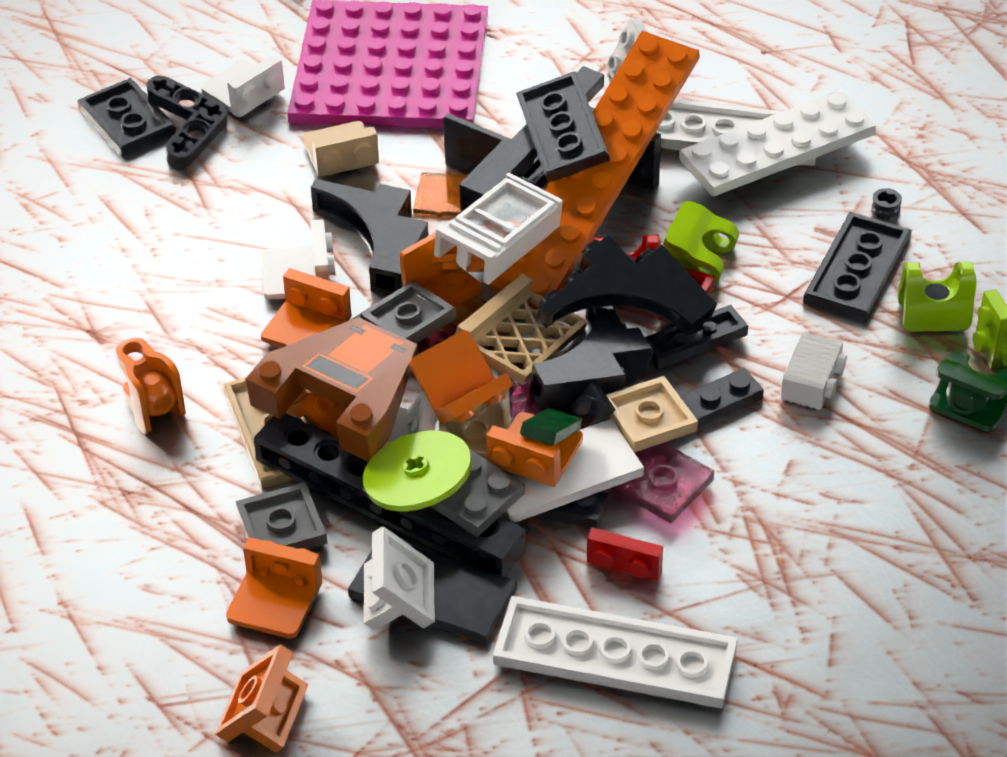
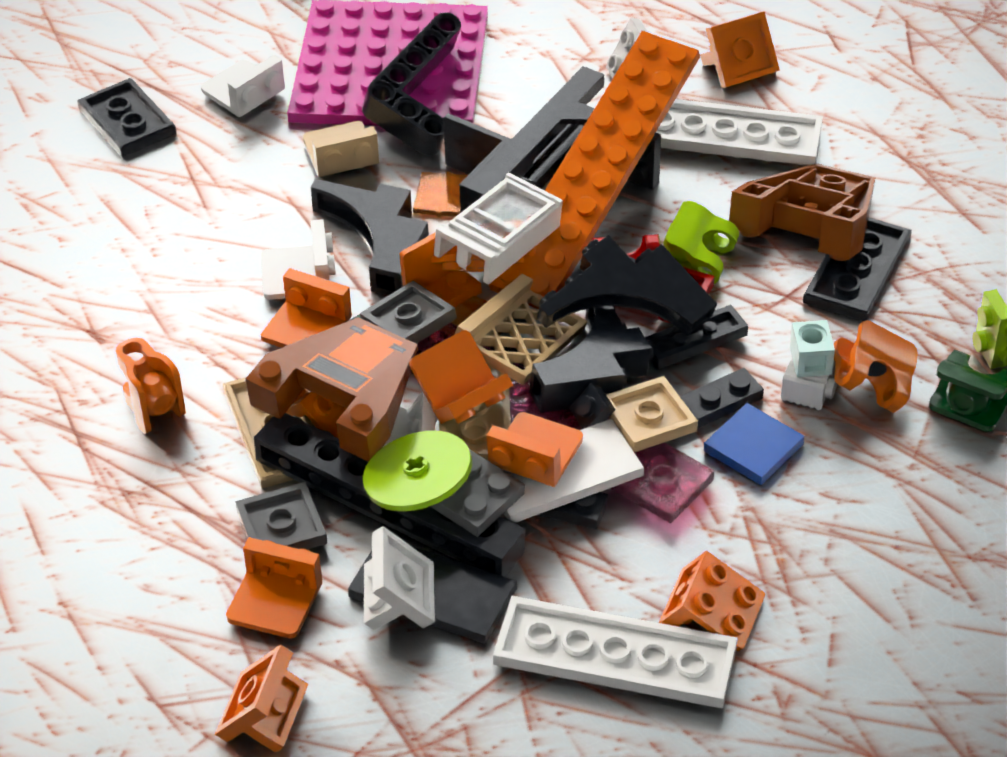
black beam [146,75,227,168] -> none
tile [516,71,611,183] -> none
dark green tile [520,408,582,446] -> none
red plate [587,528,663,581] -> none
white plate [679,90,876,197] -> none
black bush [871,188,902,220] -> none
lime piece [897,261,977,332] -> none
none -> black beam [362,12,461,156]
none -> orange bracket [659,550,765,651]
none -> orange bracket [700,11,780,88]
none -> tile [703,403,805,485]
none -> dark orange wedge [729,163,876,261]
none -> light aqua brick [790,320,835,377]
none -> orange piece [833,320,918,413]

